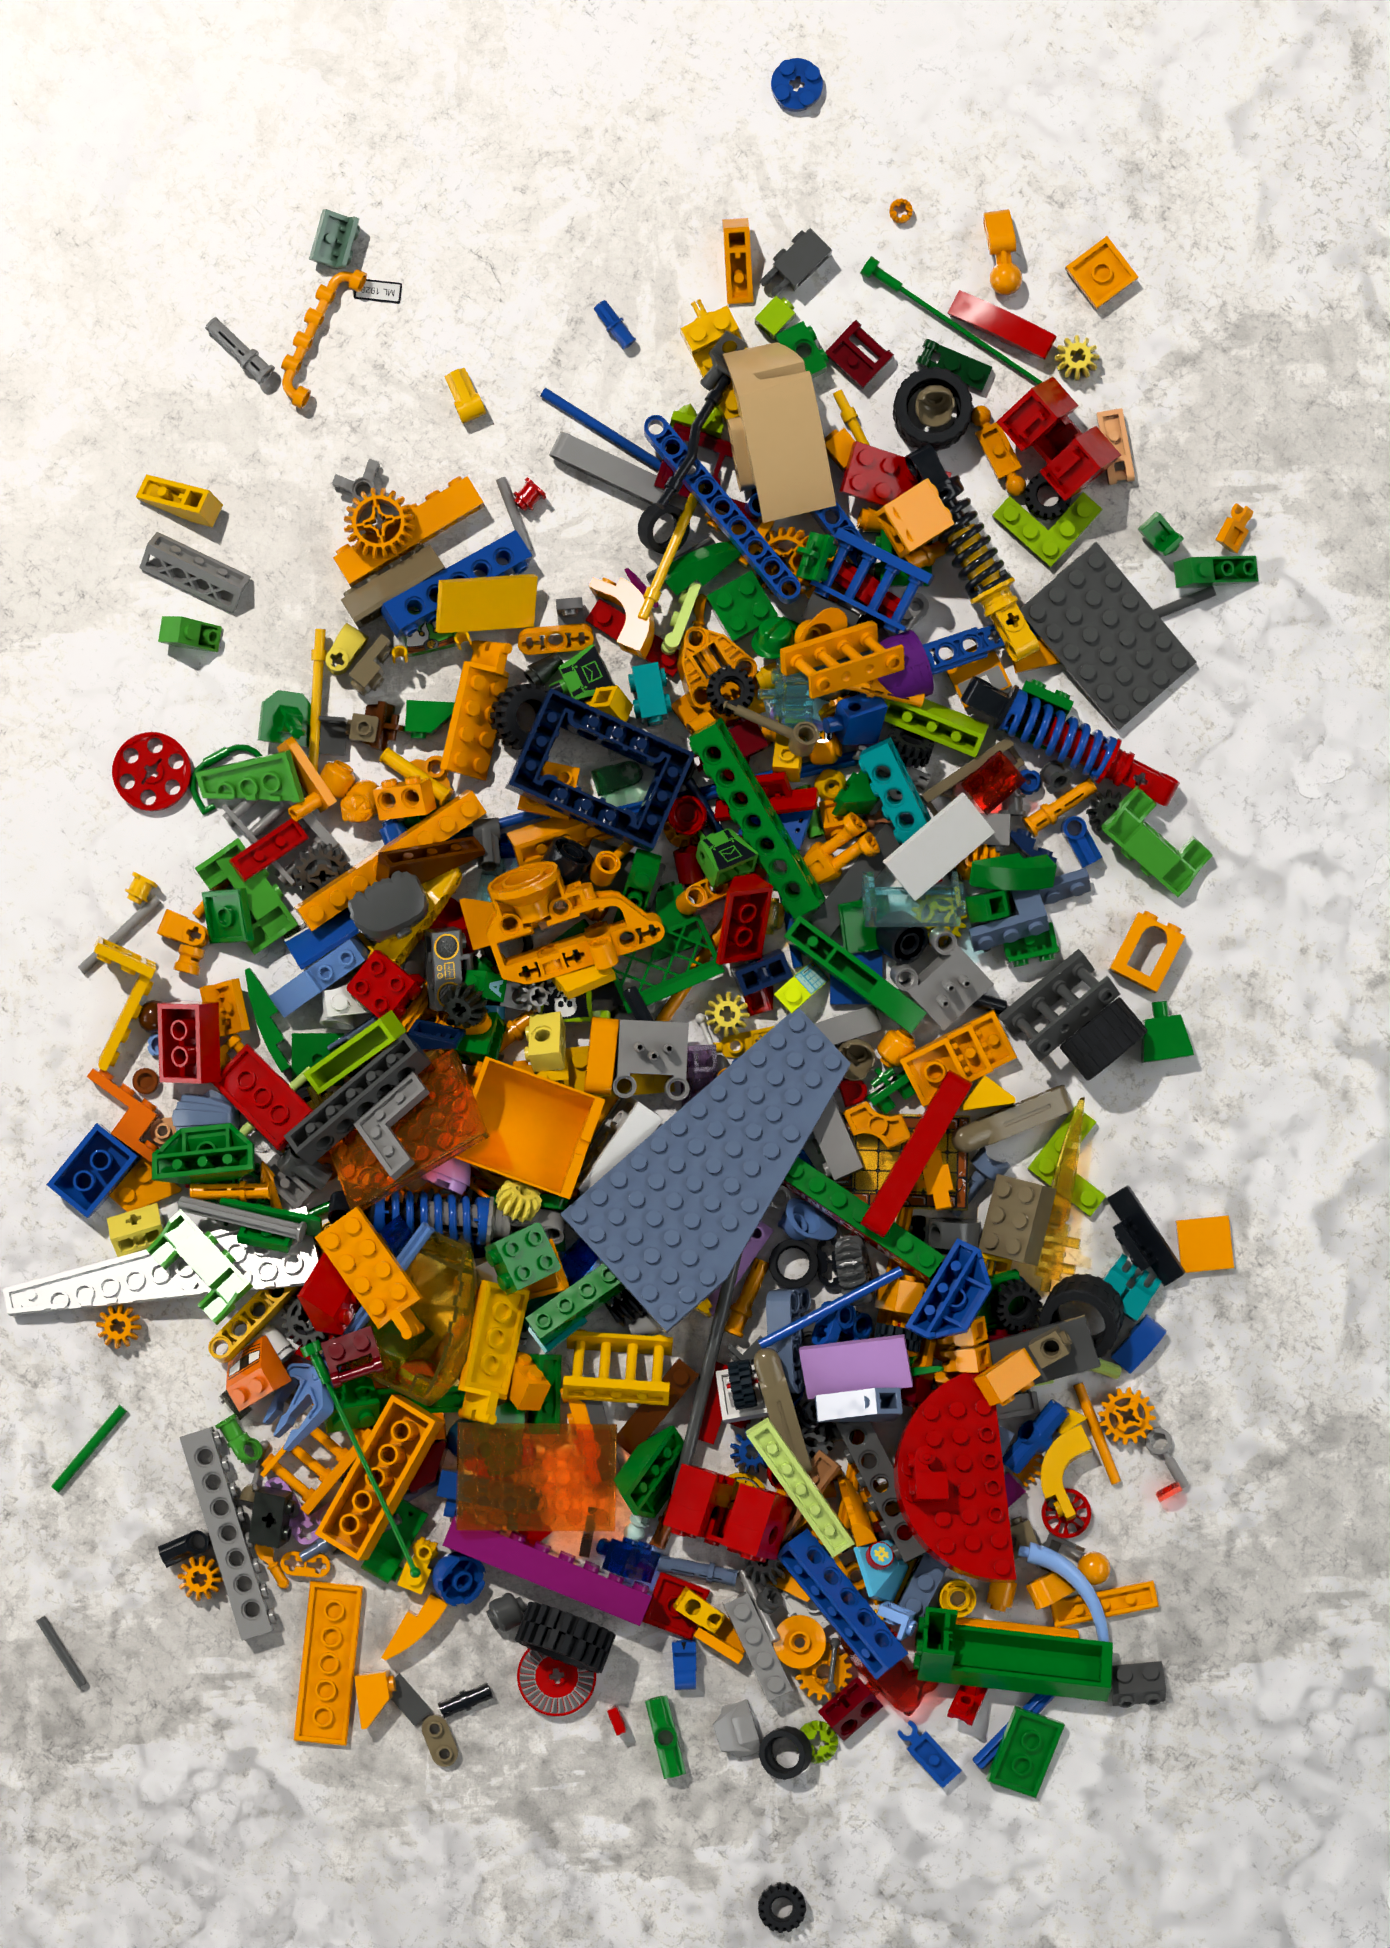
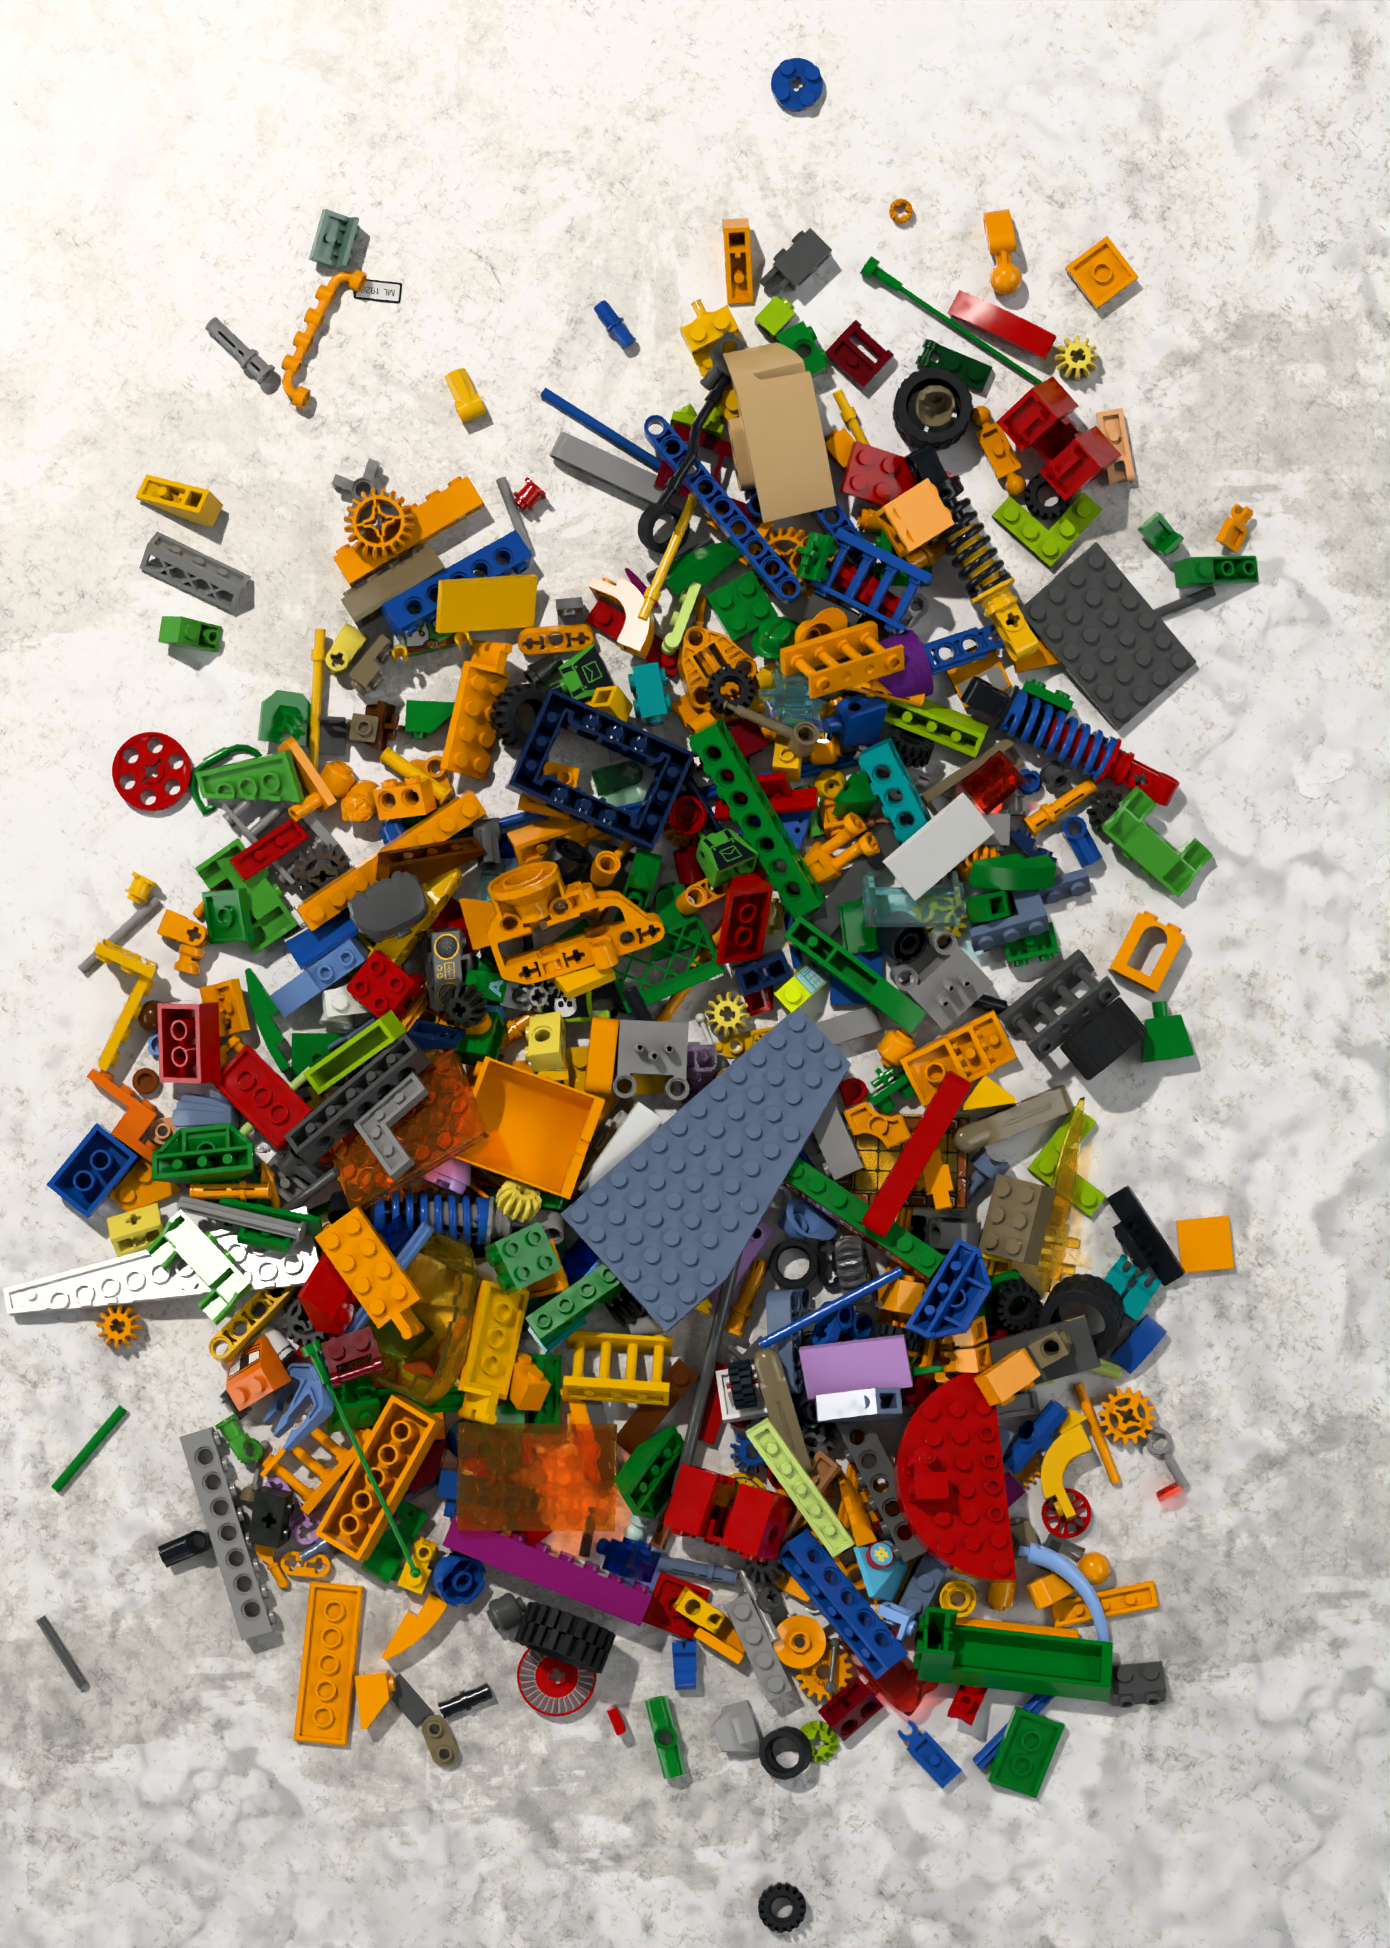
light orange gear [178,1555,223,1601] -> none
dark tan hair [838,1038,876,1081] -> none
none -> dark grey bar [280,1167,341,1211]

